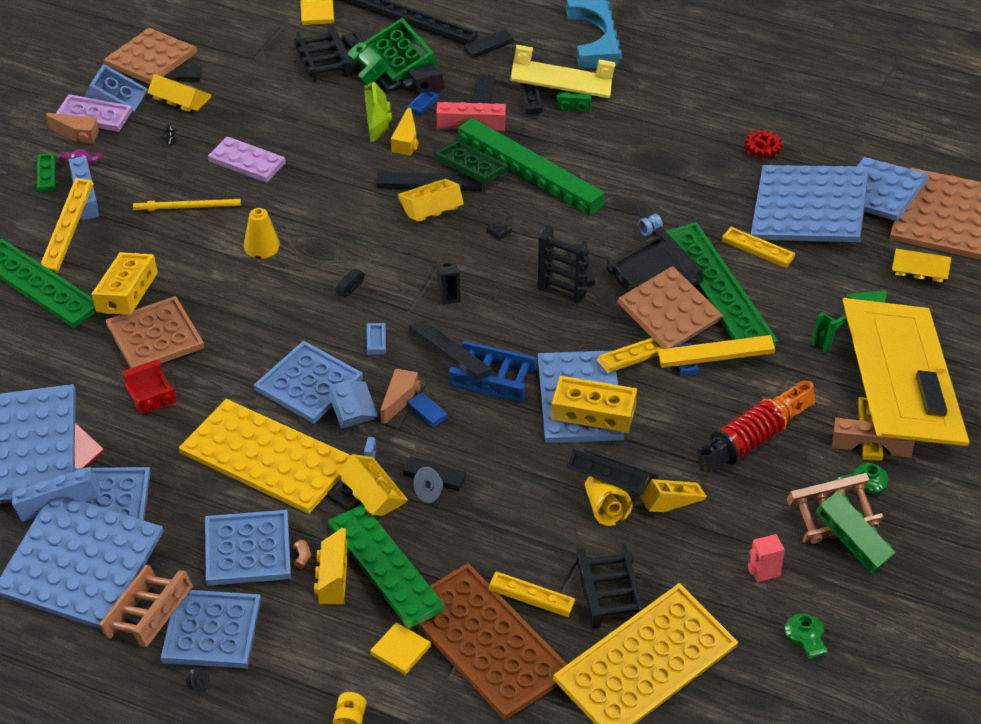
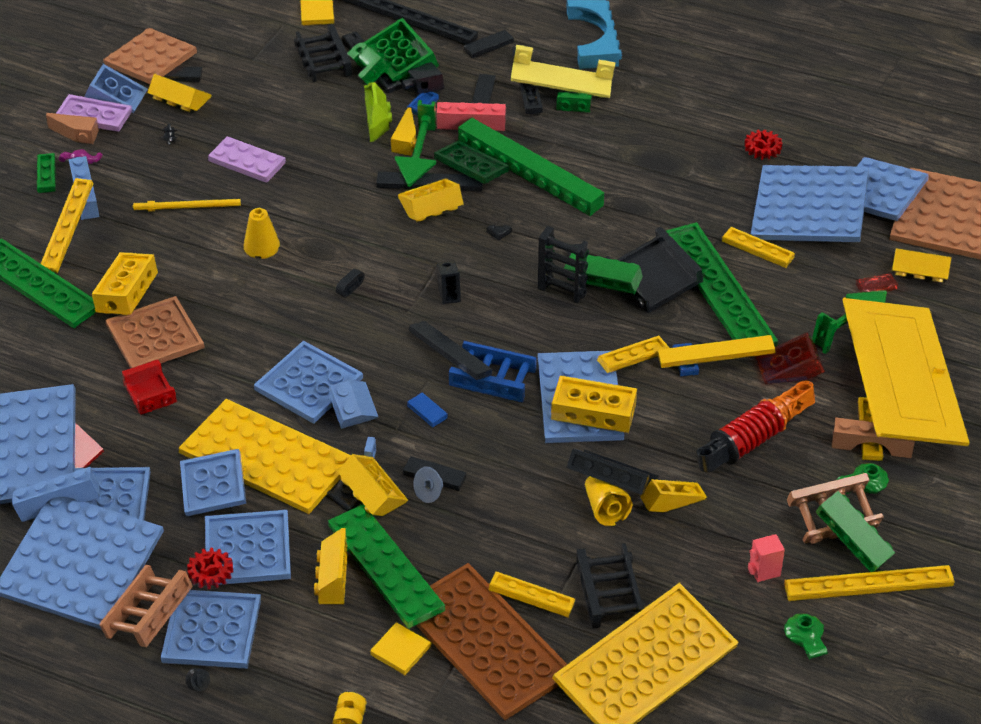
nougat arm [293,540,311,569] -> none
medium blue tile [367,323,386,355] -> none
nougat slope [380,369,421,424] -> none
nougat plate [617,266,723,349] -> none
medium blue wheel [638,214,663,236] -> none
black tile [916,370,948,416] -> none
none -> medium blue plate [180,449,246,516]
none -> red gear [187,547,234,589]
none -> green piece [395,100,437,187]
none -> green brick [564,253,643,294]
none -> clear red slope [756,332,825,384]
none -> yellow tile [784,565,955,601]
none -> clear red tile [856,273,898,293]

